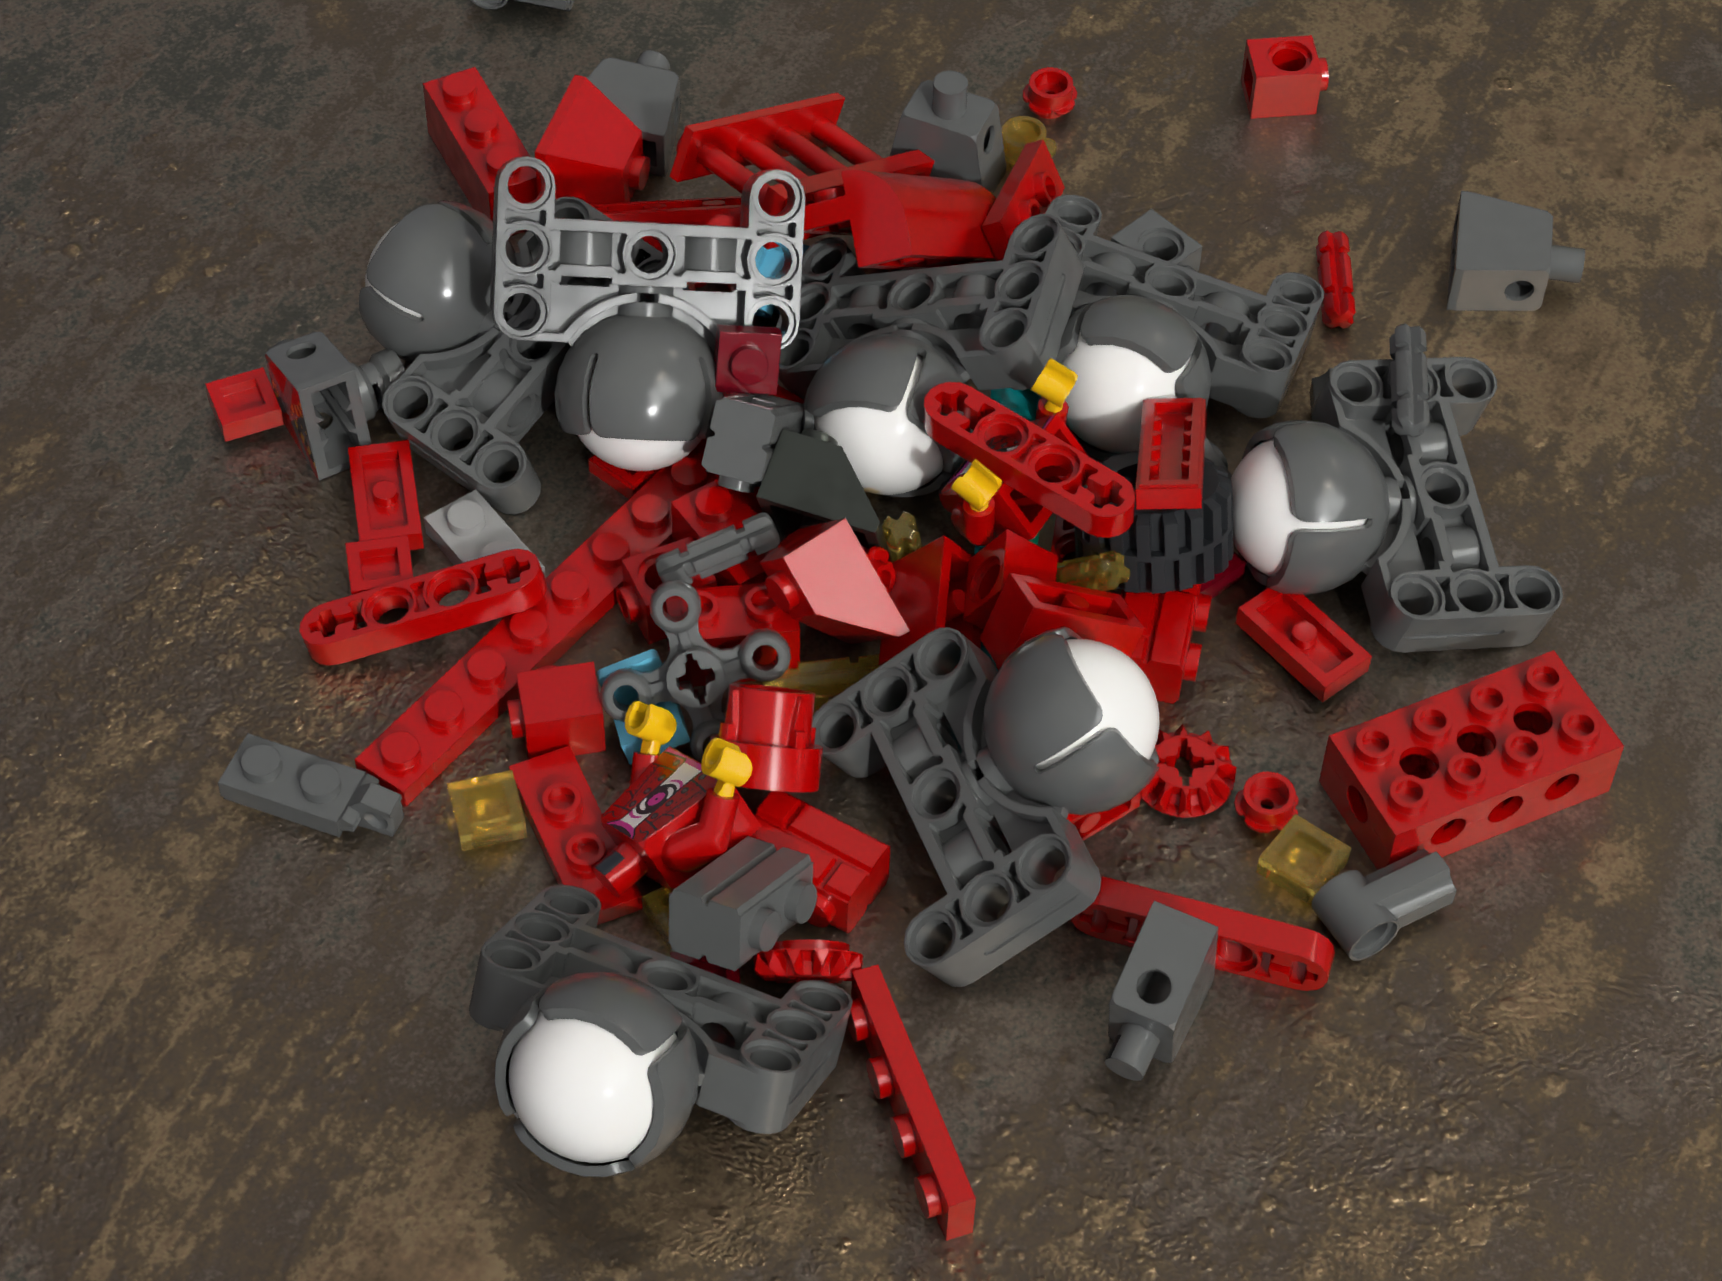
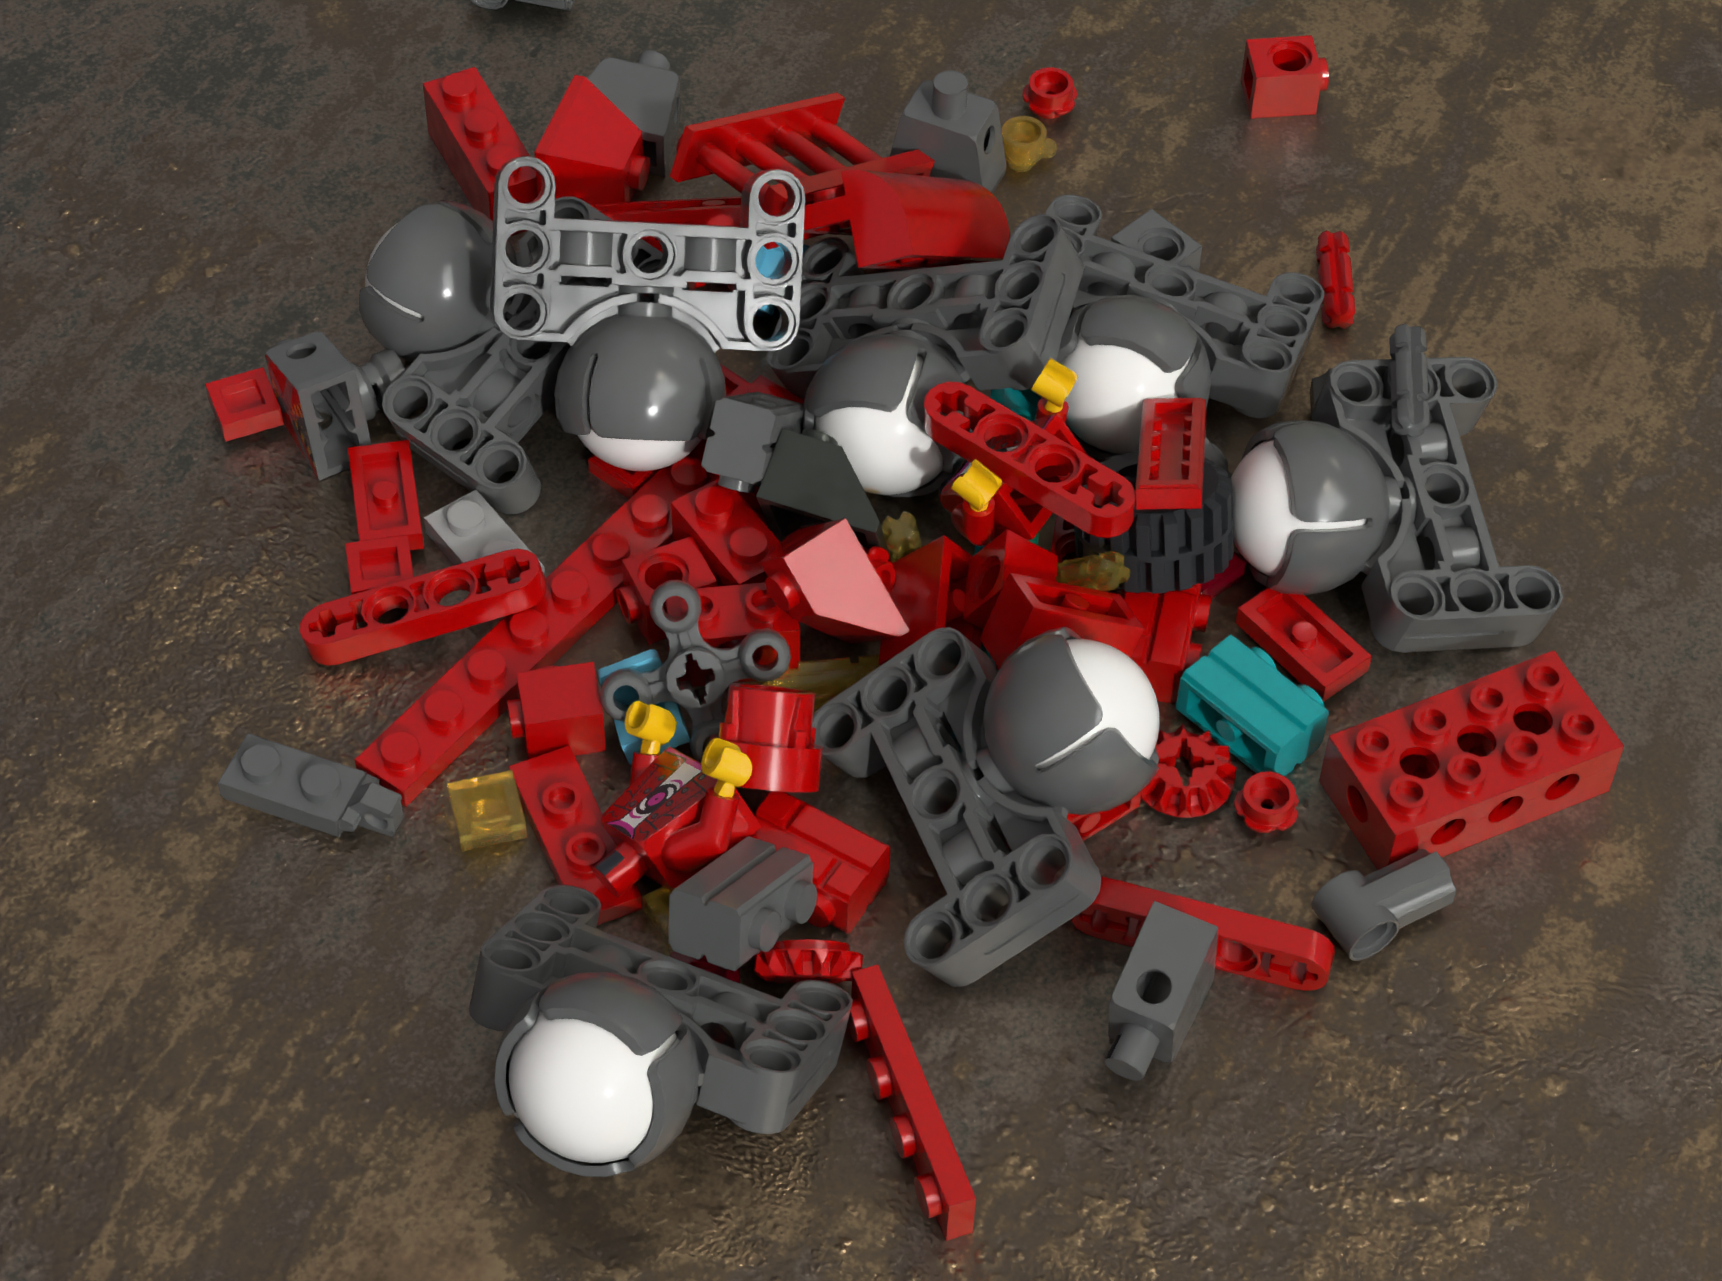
dark grey axle [655,512,780,584] -> none
dark red plate [714,324,782,395] -> none
red plate [982,139,1065,261] -> none
clear yellow plate [1256,814,1351,906] -> none
dark grey torso [1446,191,1585,311] -> none
none -> teal brick [1176,634,1329,776]

